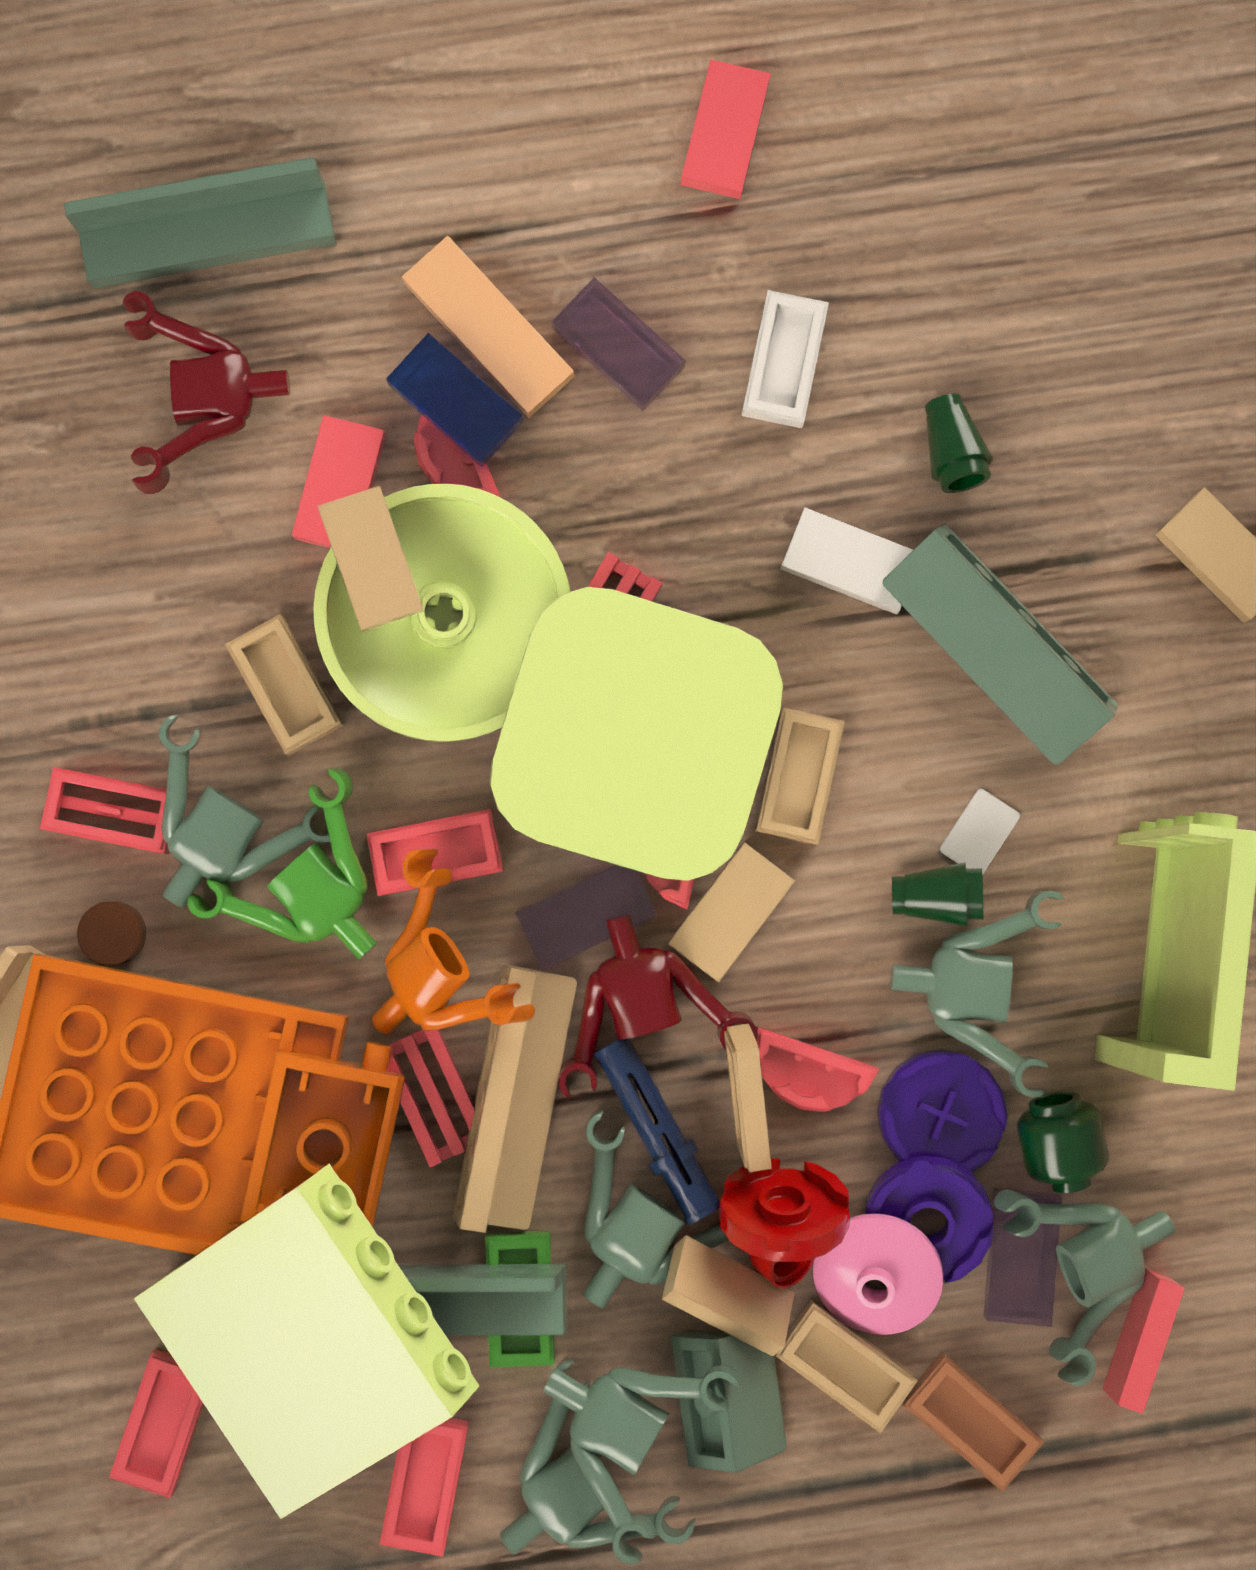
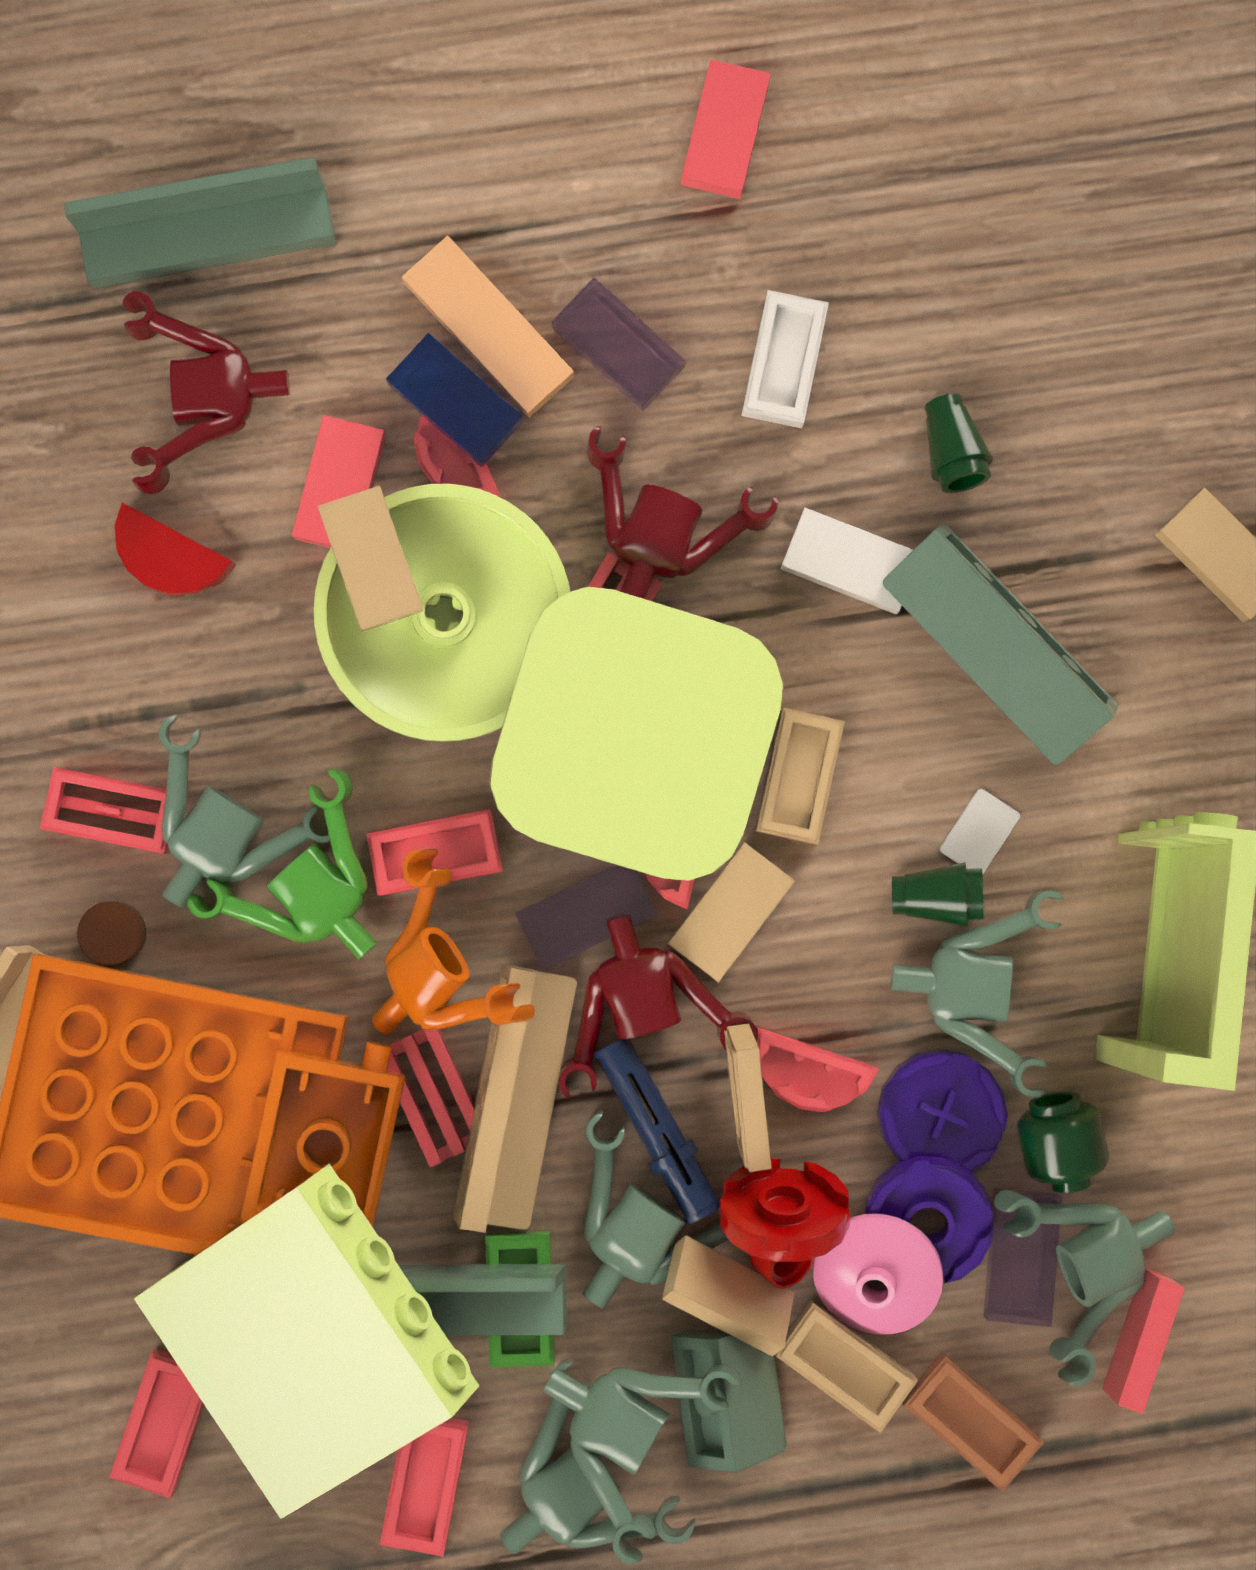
tan tile [225,614,344,756] -> none
none -> red tile [114,502,236,597]
none -> dark red piece [587,426,779,599]

